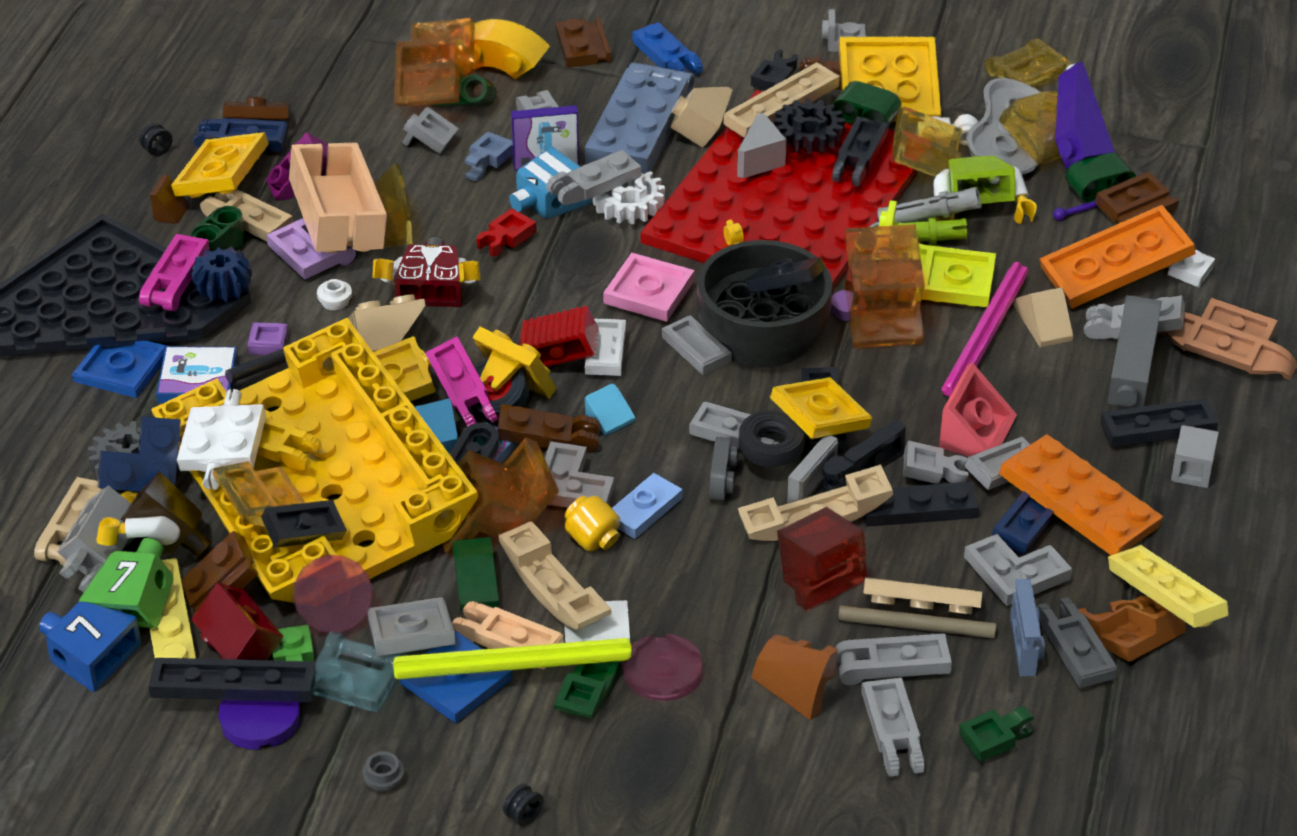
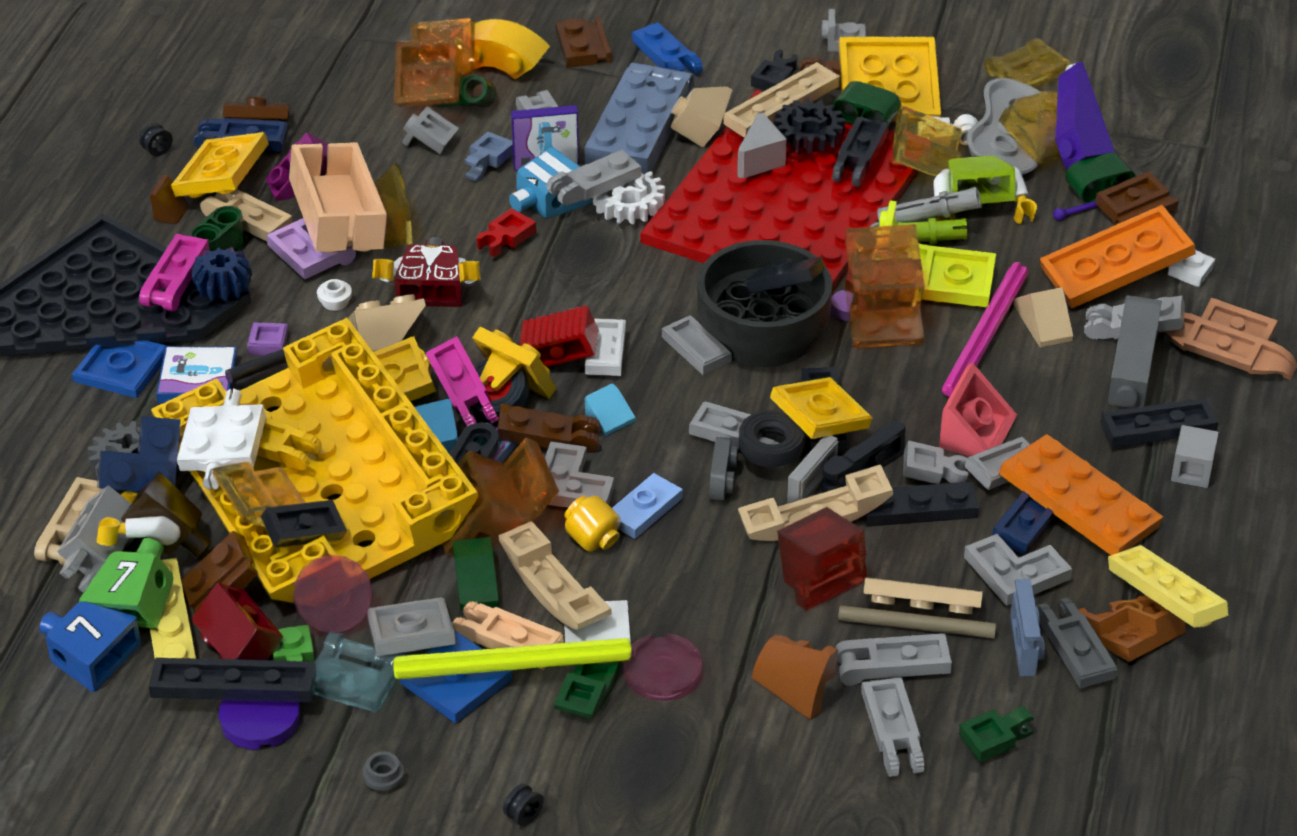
bright pink plate [603,253,695,322] -> none
yellow piece [723,220,744,246] -> none

